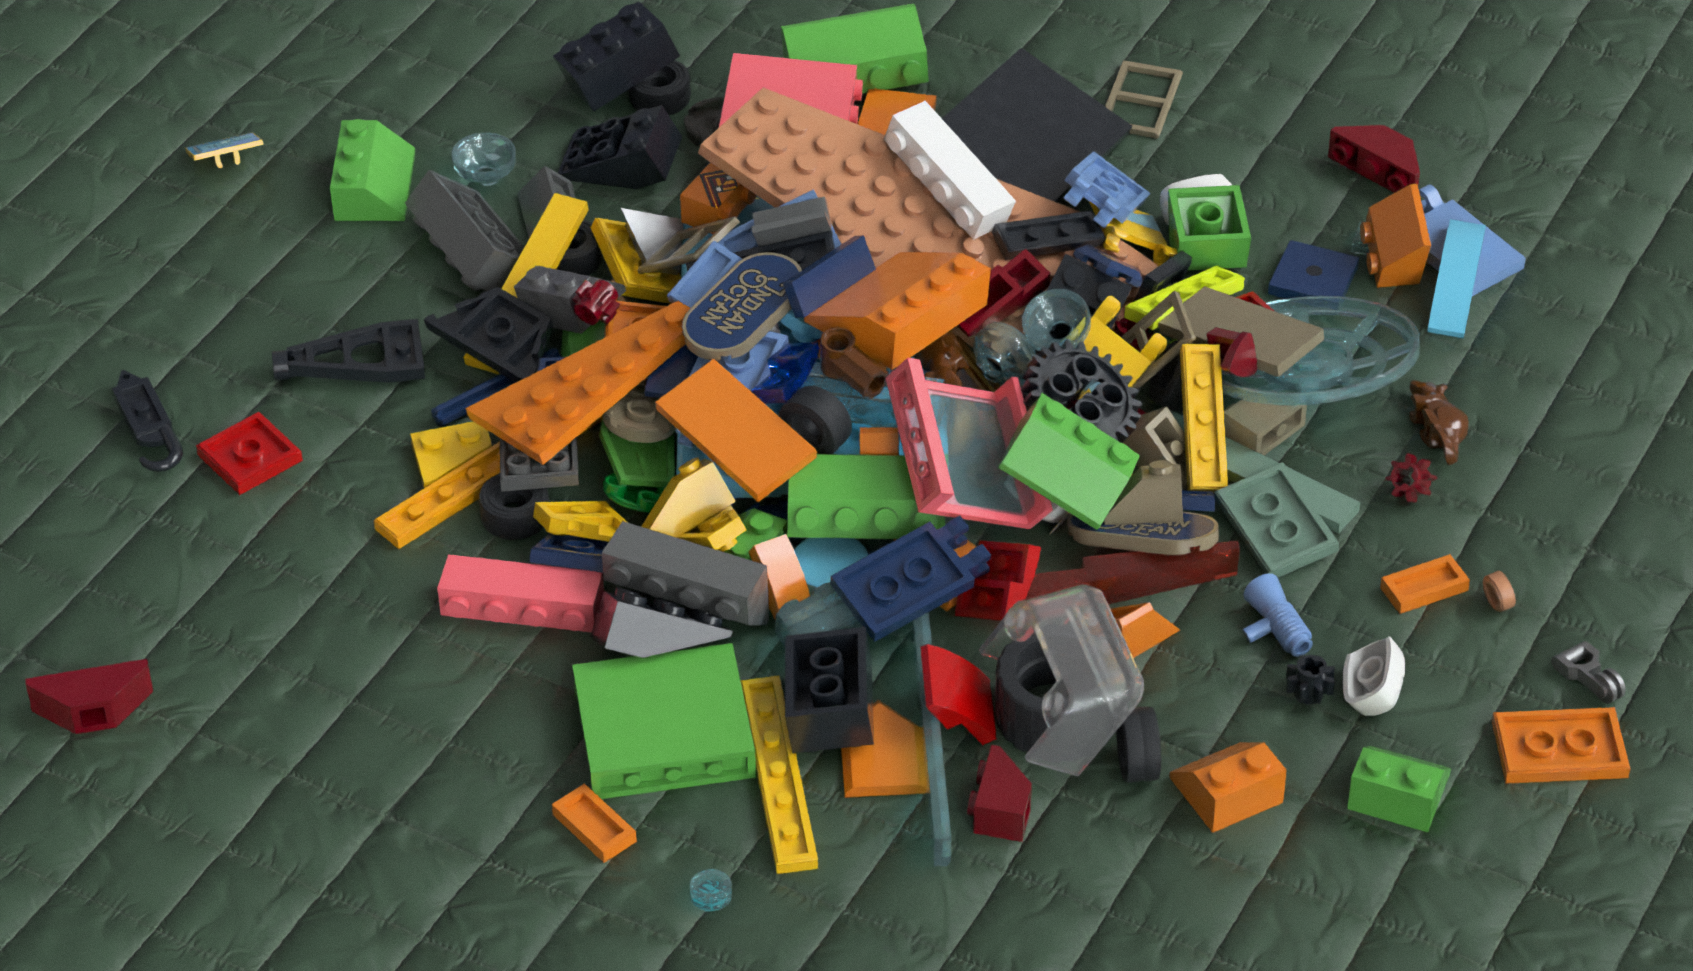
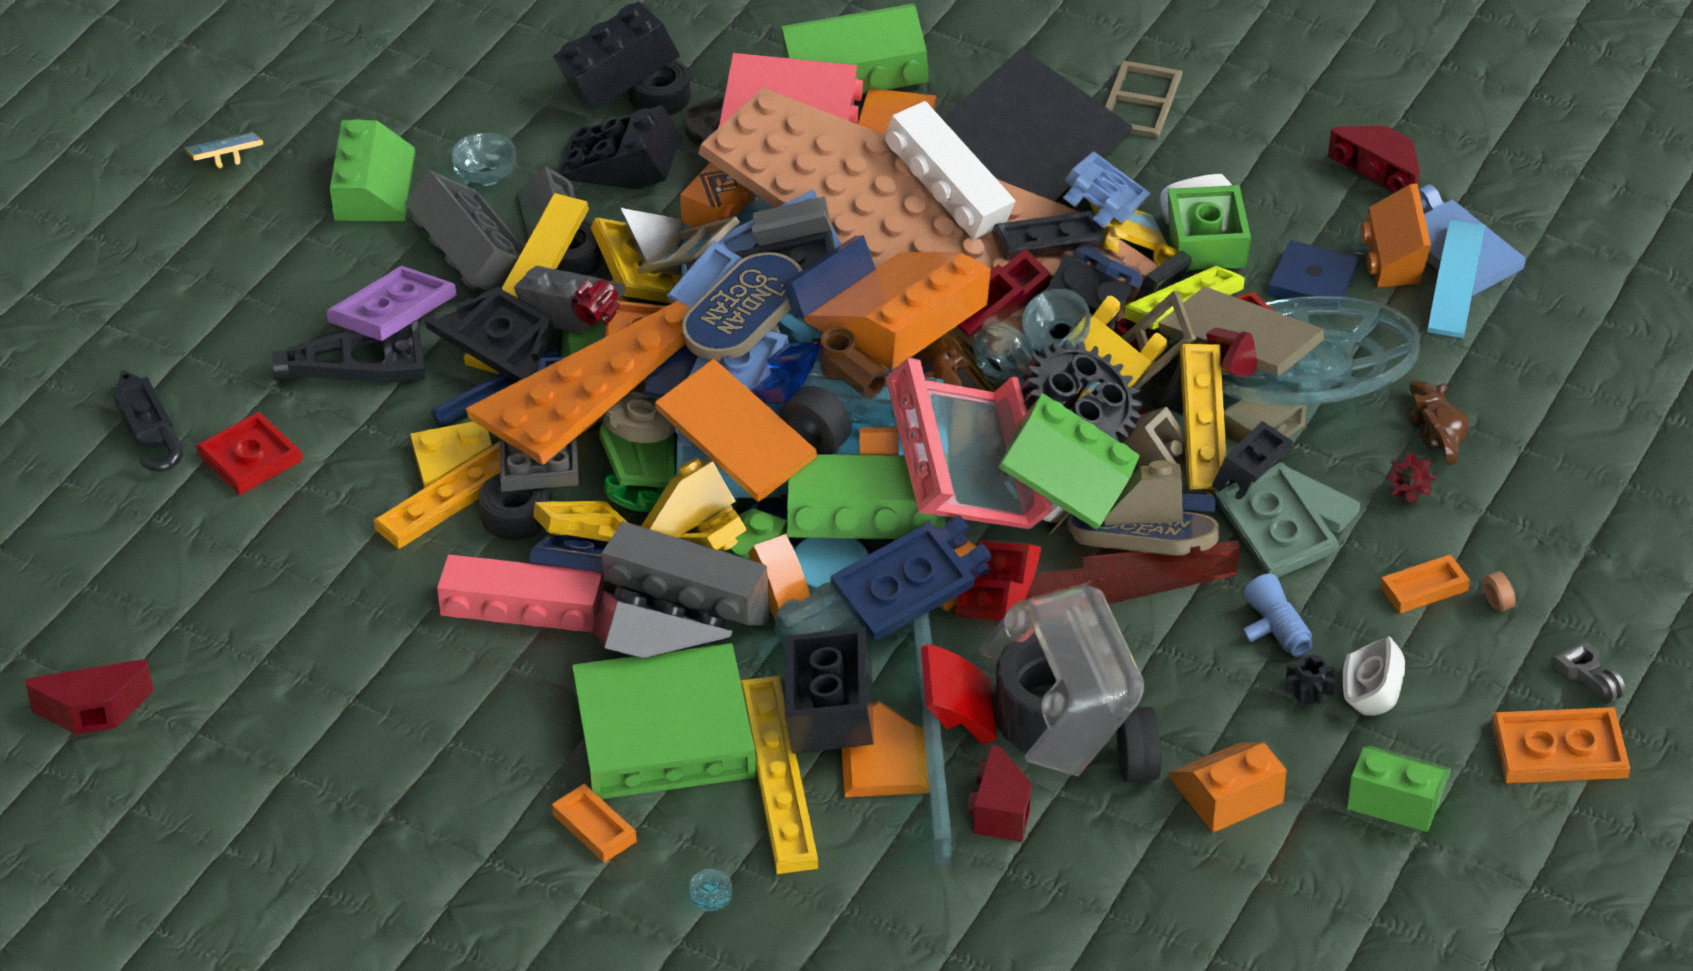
orange slope [1081,602,1181,666] -> none
none -> medium lavender tile [327,266,456,341]
none -> black hinge [1212,421,1294,500]

